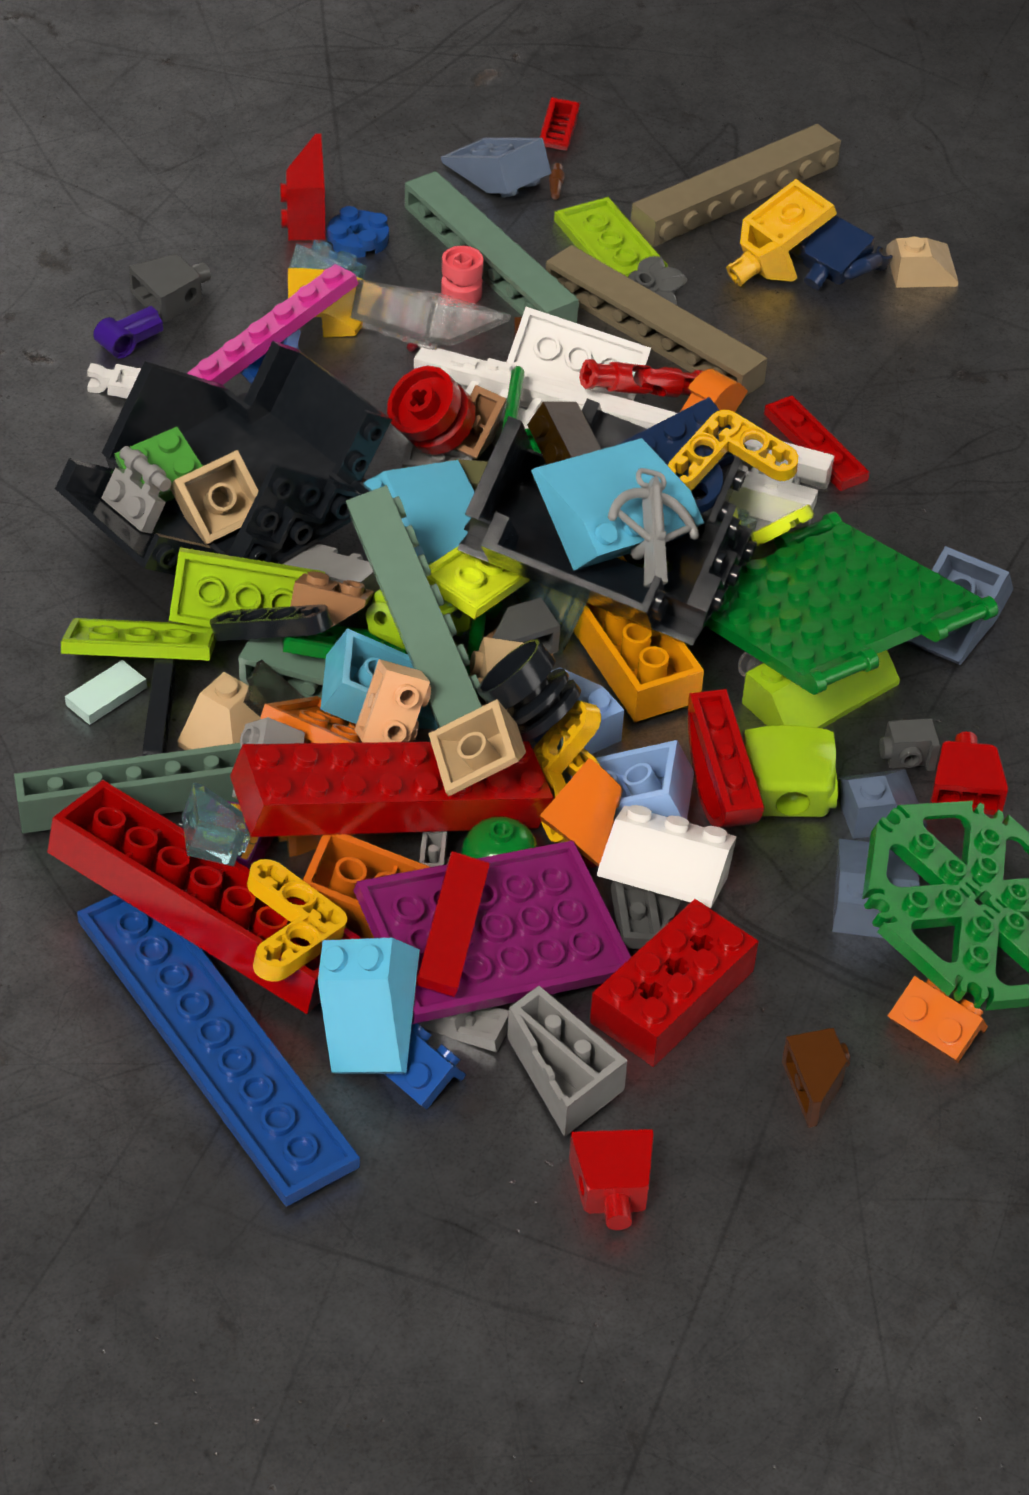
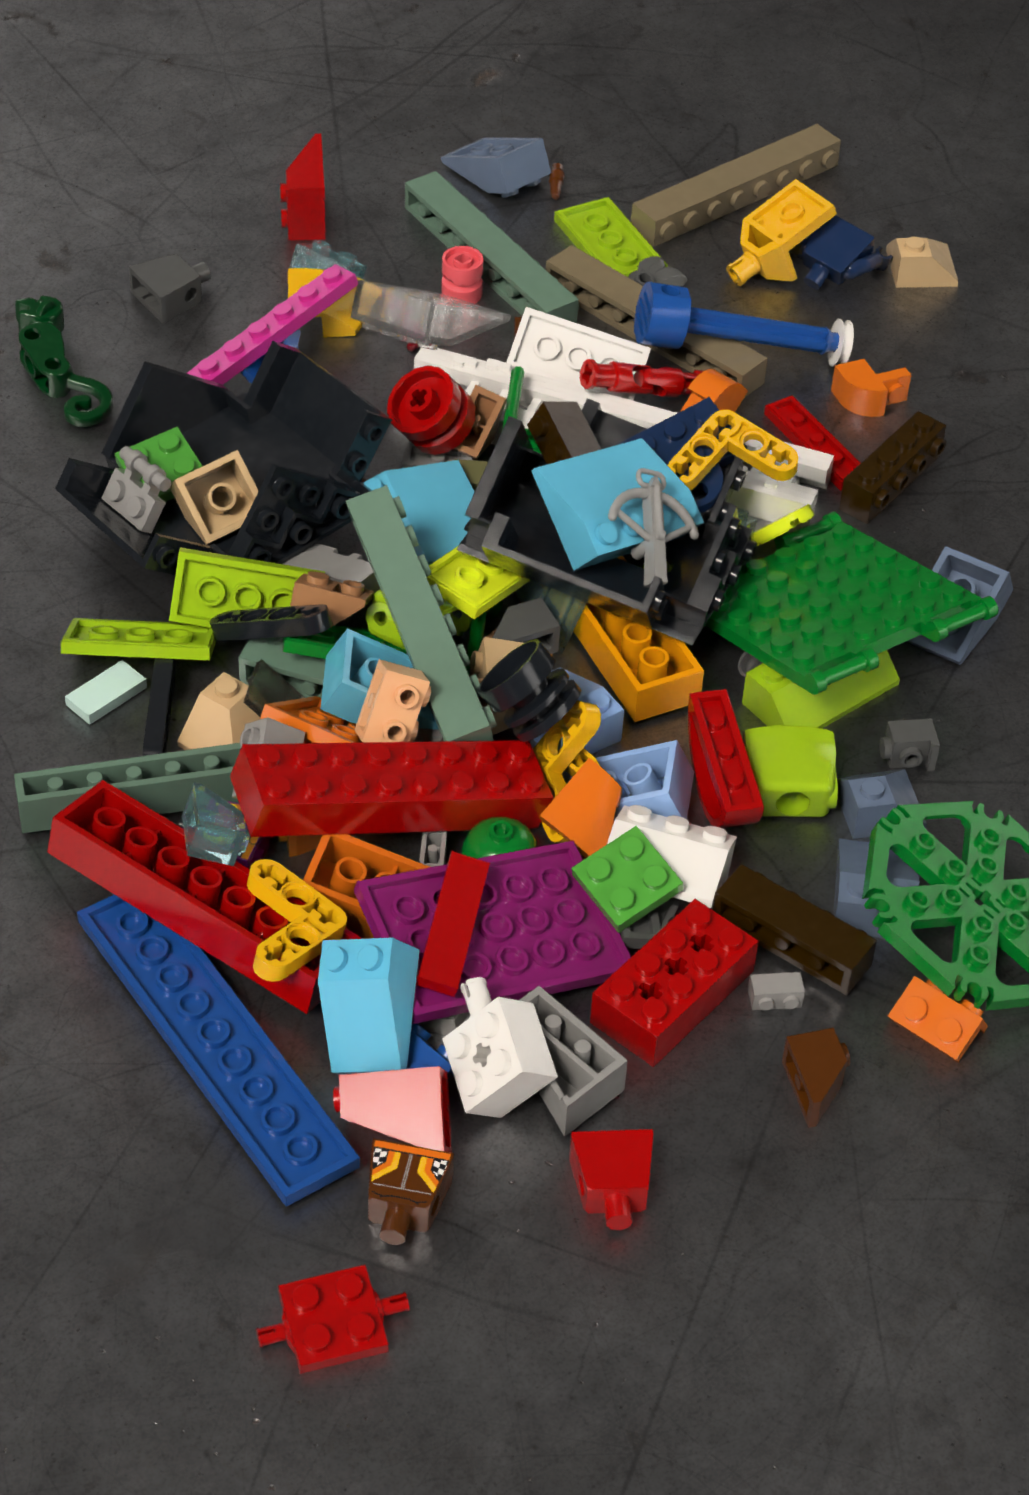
white plate [87,363,141,399] -> none
dark purple piece [93,306,163,359] -> none
blue plate [327,206,389,258] -> none
tan slope [428,699,526,796] -> none
red slope [540,97,580,151] -> none
red torso [930,731,1008,815] -> none
none -> dark green animal [15,296,113,427]
none -> red plate [256,1264,410,1374]
none -> slope [333,1066,452,1153]
none -> reddish brown torso [368,1138,454,1245]
none -> white brick [442,977,558,1118]
none -> bright green plate [571,826,684,933]
none -> blue piece [634,282,854,366]
none -> dark brown brick [713,864,877,996]
none -> light grey piece [748,972,805,1011]
none -> orange brick [831,358,911,417]
none -> dark brown brick [839,411,946,524]

